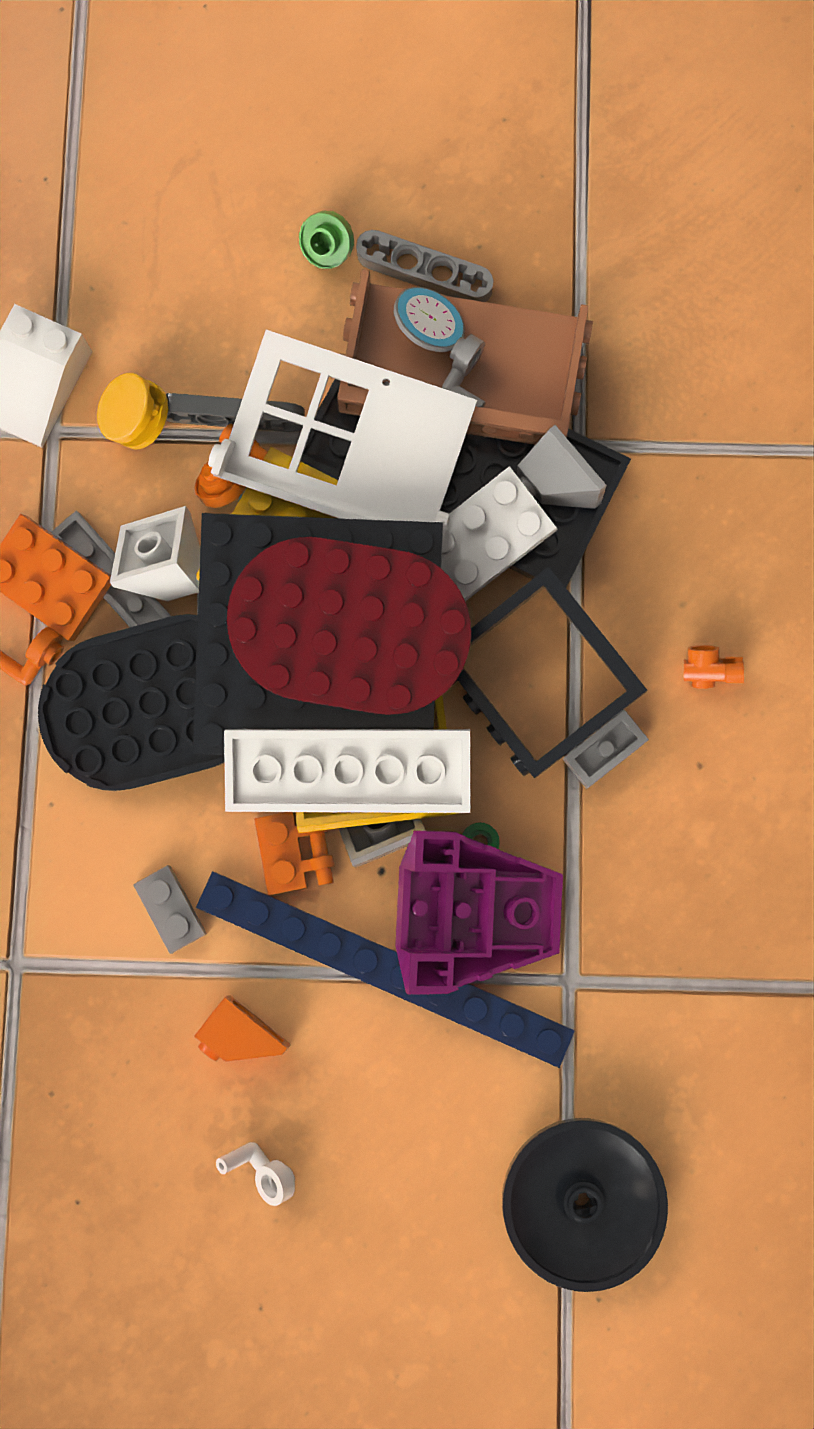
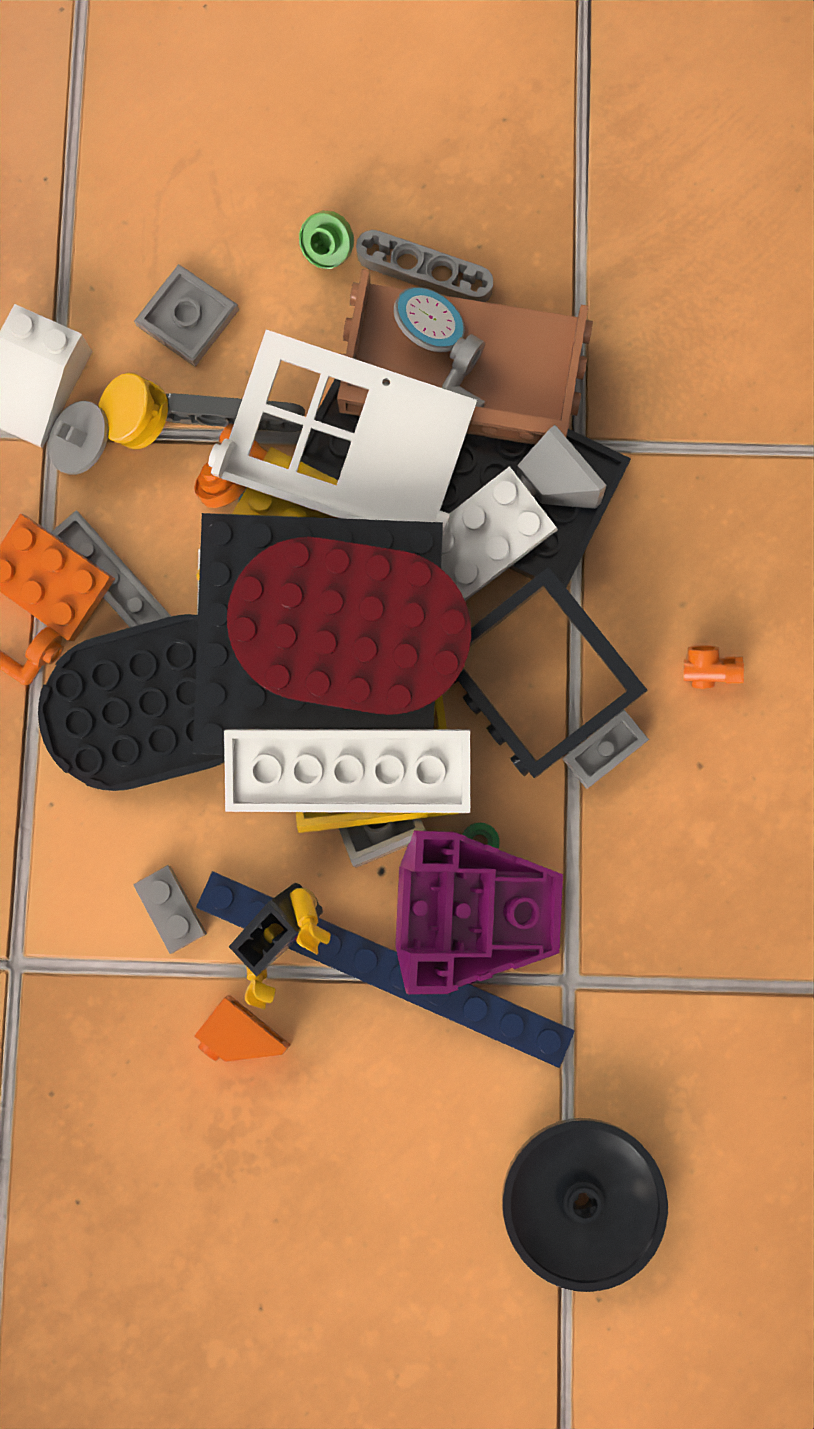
white slope [110,506,200,601] -> none
white plate [216,1142,295,1206] -> none
orange plate [254,812,335,896] -> none
none -> light grey piece [48,401,109,475]
none -> light grey tile [134,264,239,366]
none -> torso [229,883,331,1010]

